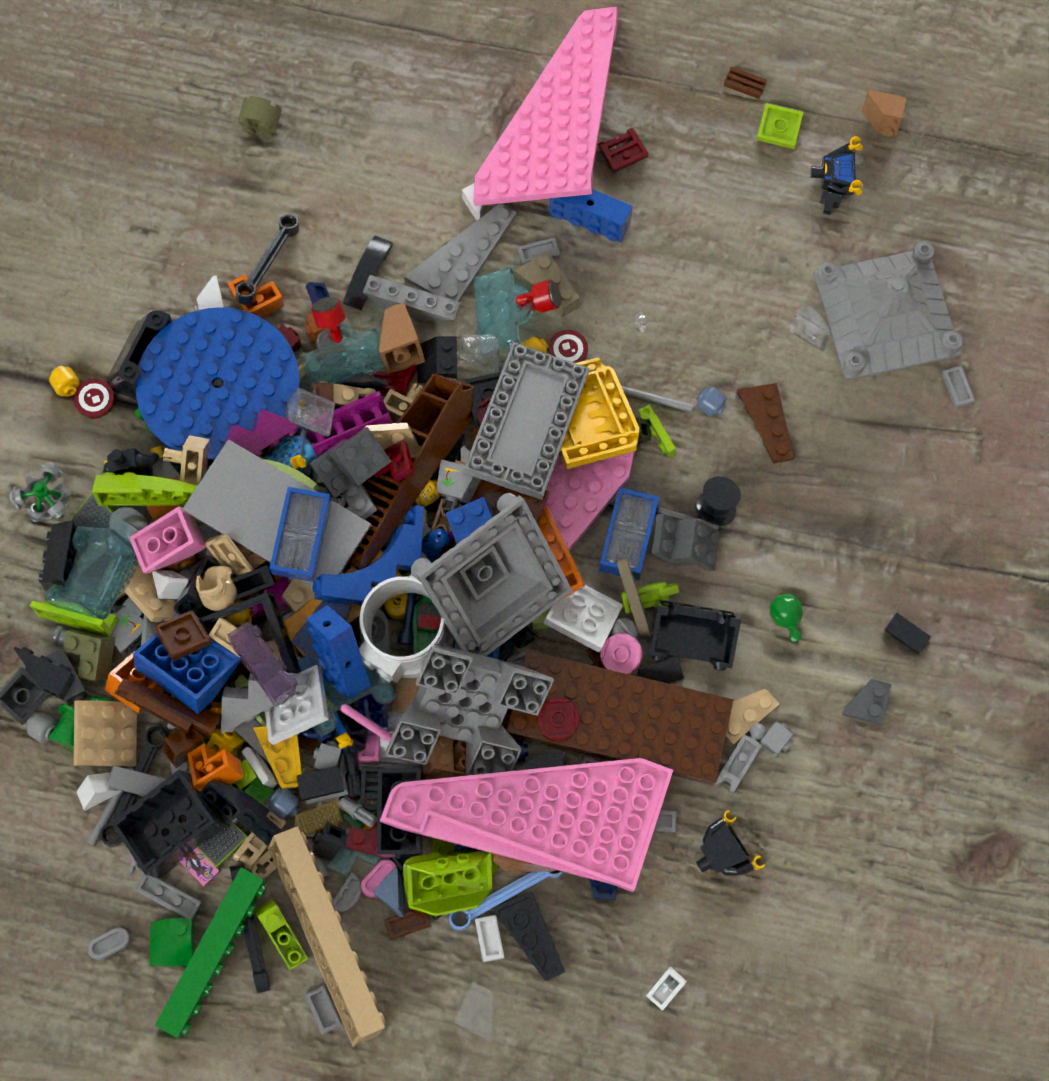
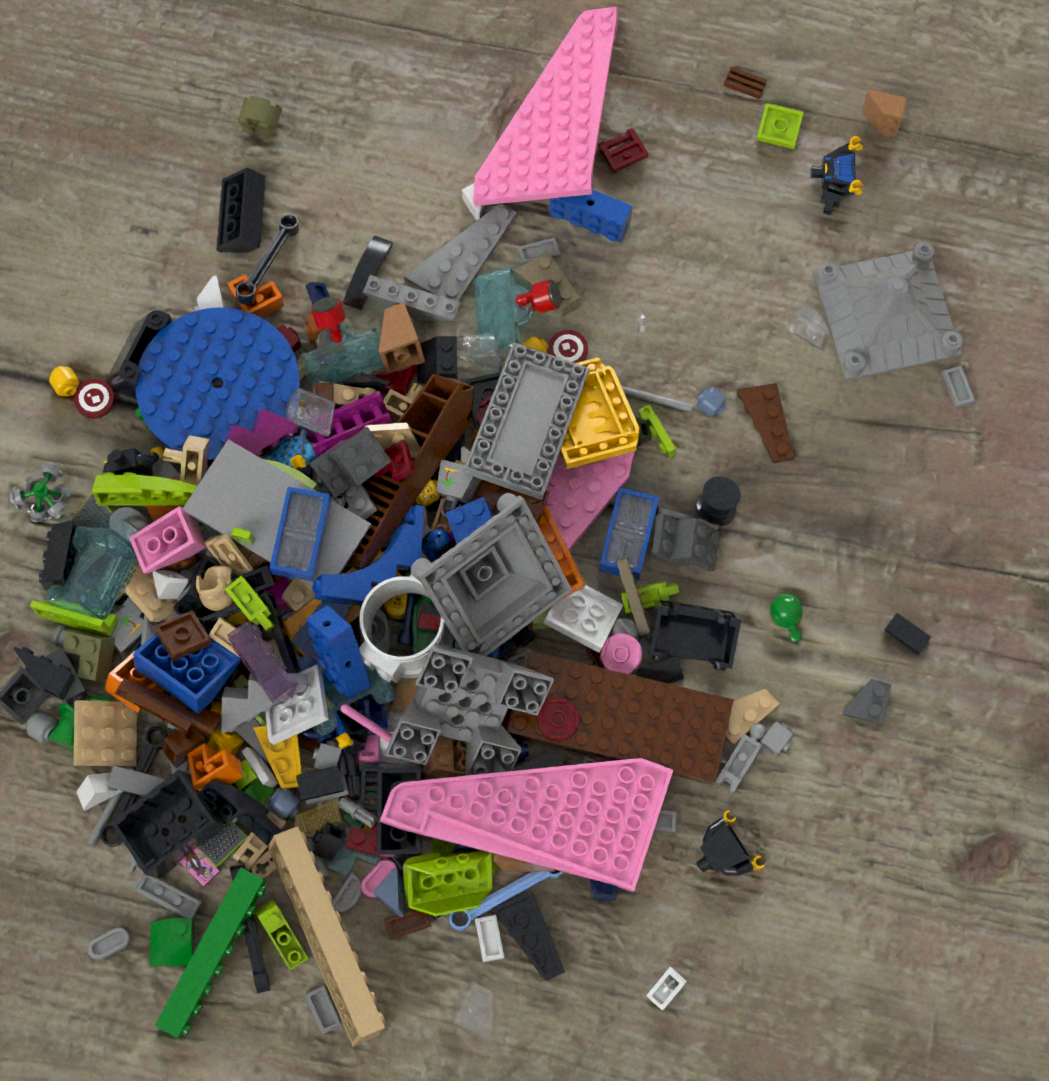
none -> black slope [216,167,265,253]
none -> lime hinge [225,576,275,632]
none -> lime tile [230,527,255,545]

